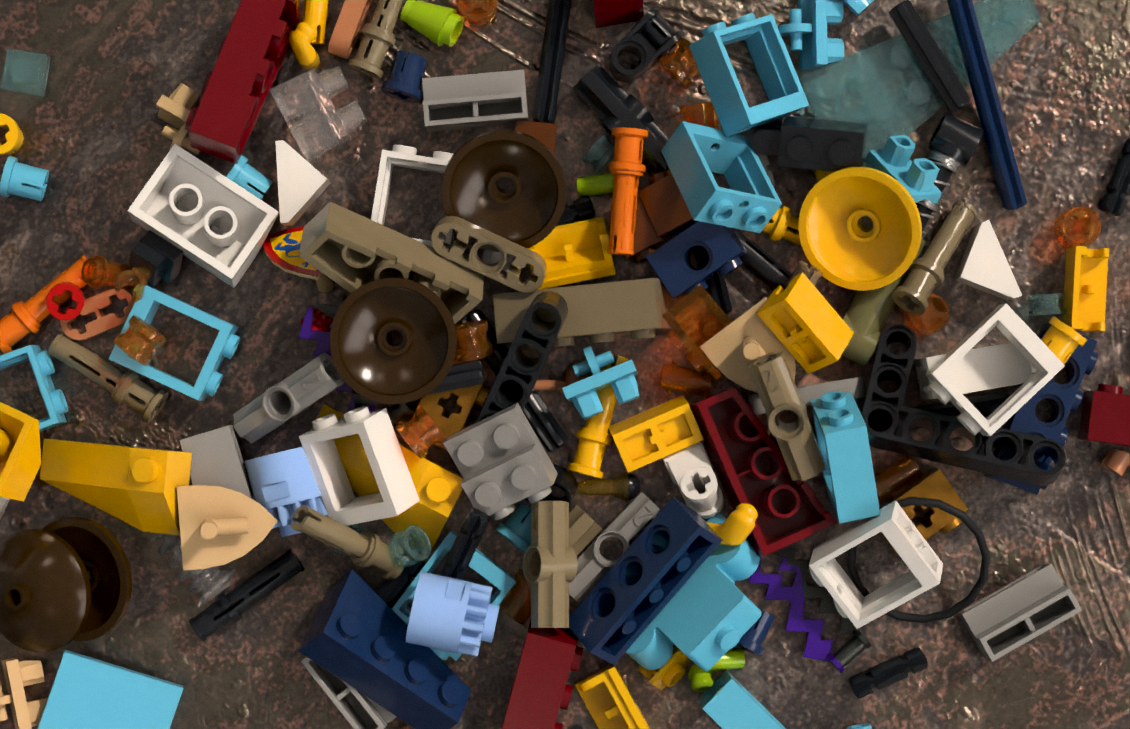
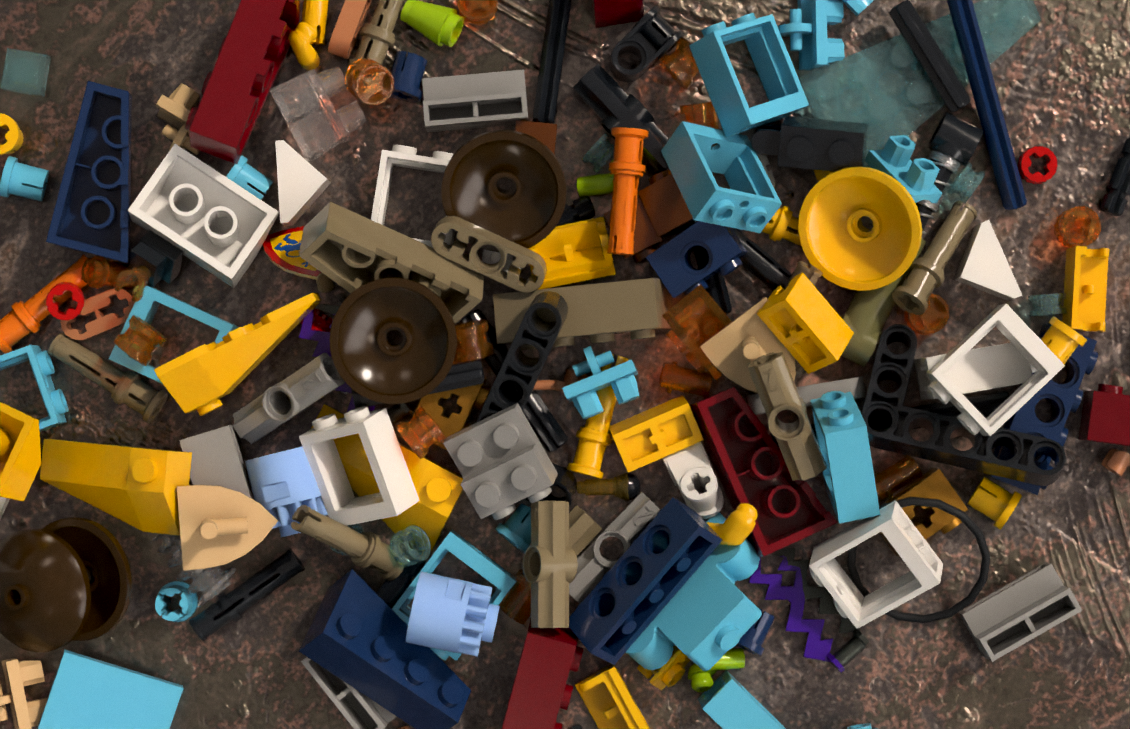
black axle [440,508,490,580] -> none
black axle [849,648,928,698] -> none
none -> dark blue wedge [46,81,132,263]
none -> yellow wedge [154,293,322,416]
none -> medium azure bush [155,581,198,622]
none -> clear orange wheel [345,58,394,105]
none -> clear light blue bush [947,162,985,203]
none -> yellow bush [967,477,1022,530]
none -> red bush [1017,146,1058,184]

